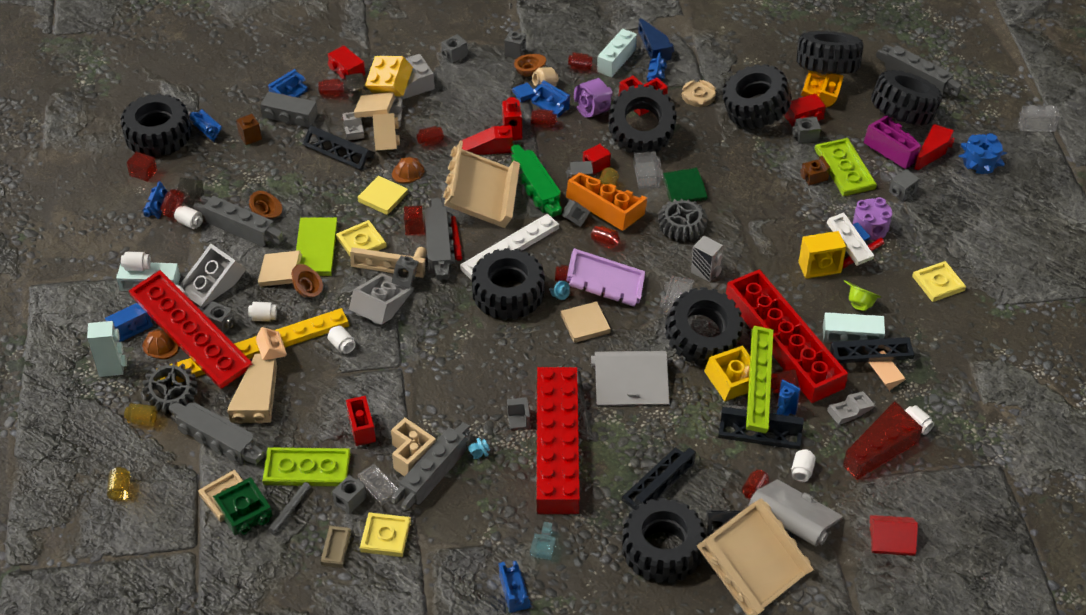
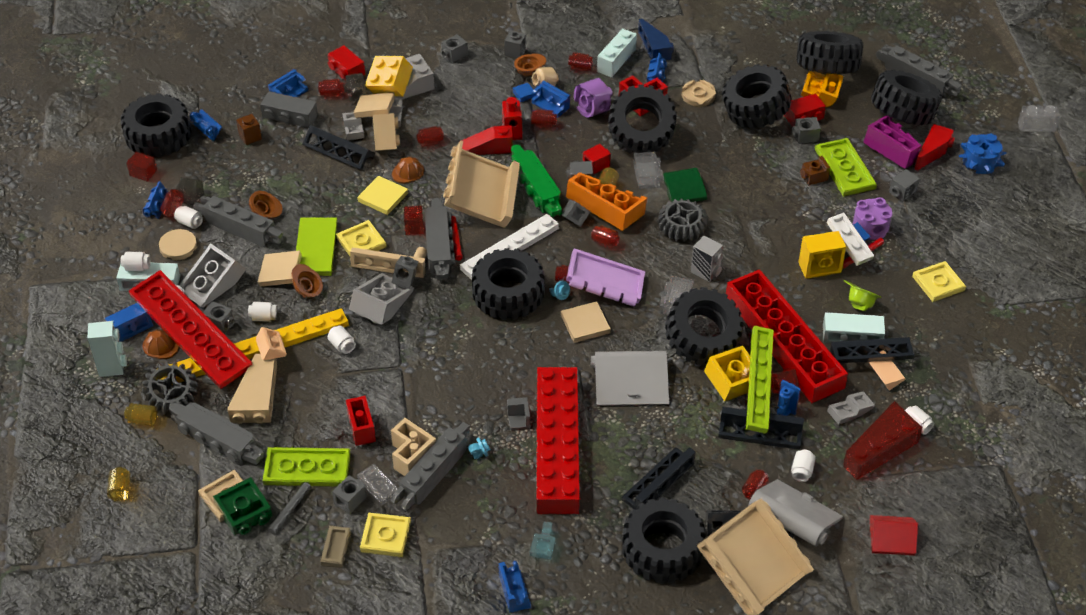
none -> tan tile [159,229,197,261]

